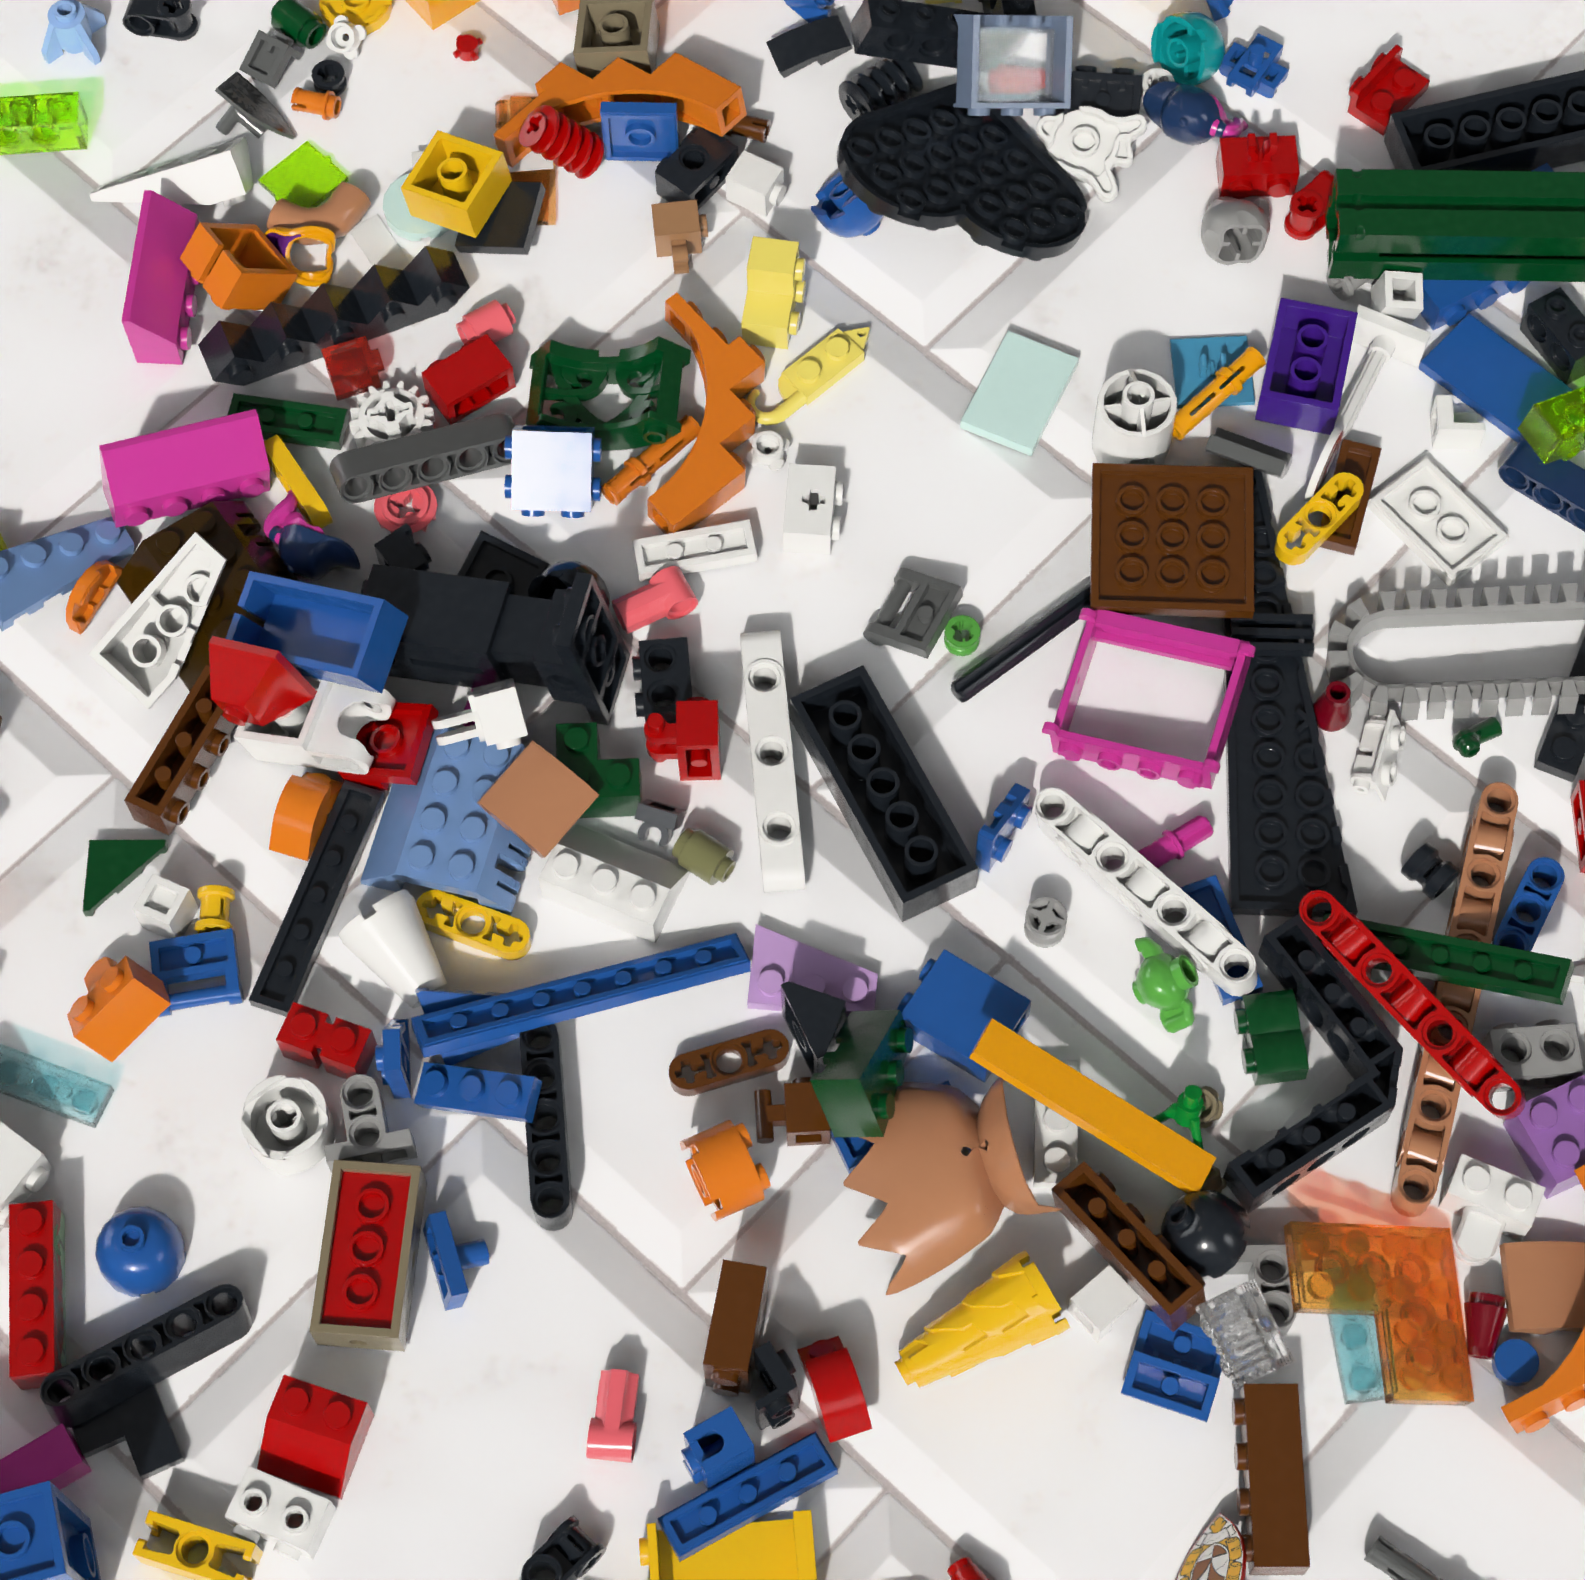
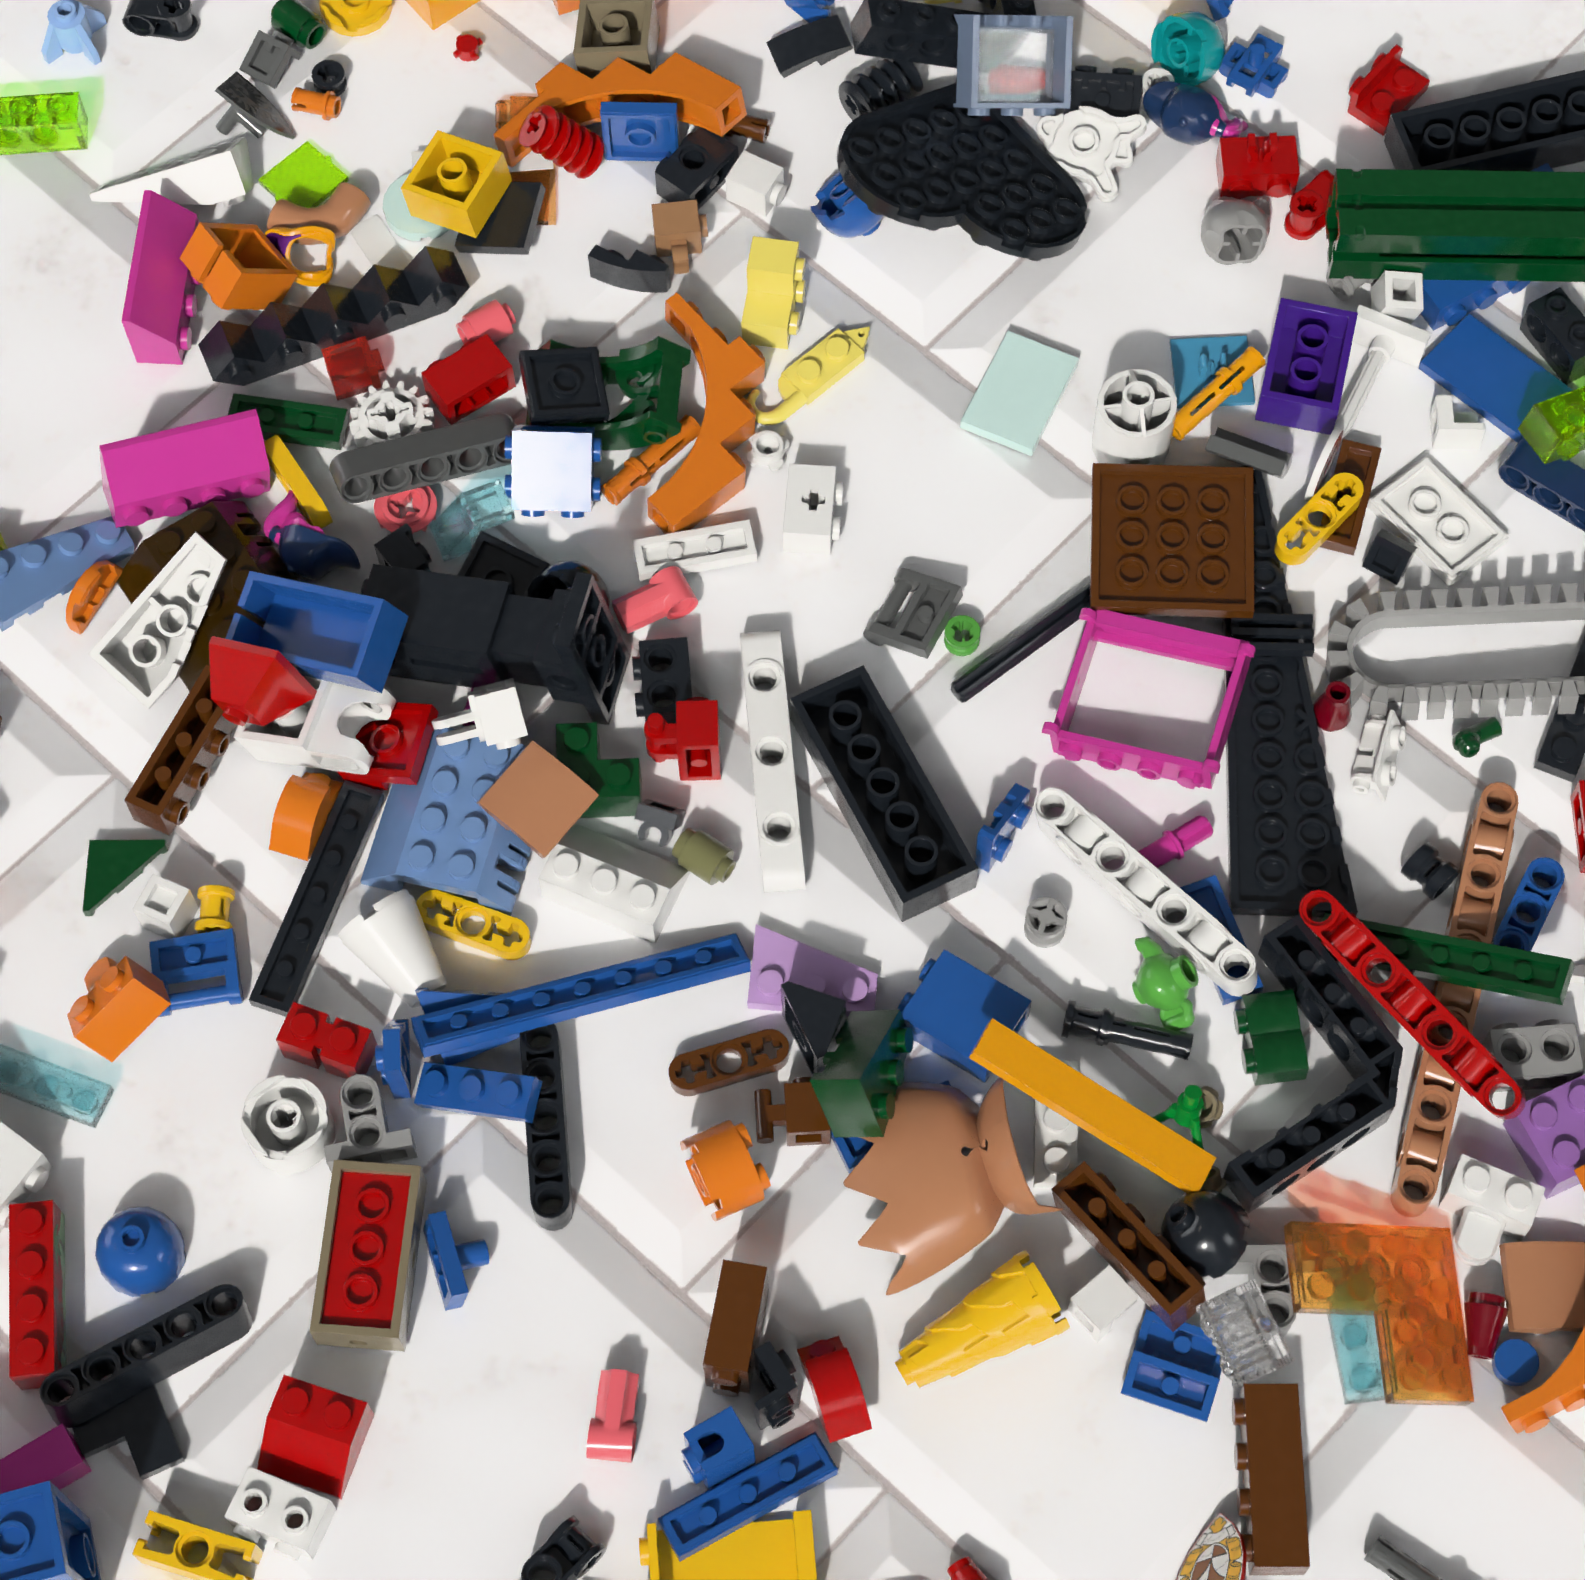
white plate [326,15,367,59] -> none
none -> clear light blue slope [430,479,515,562]
none -> black tile [518,346,610,425]
none -> black slope [588,245,671,293]
none -> black pin [1061,1000,1194,1060]
none -> black tile [1362,529,1417,585]

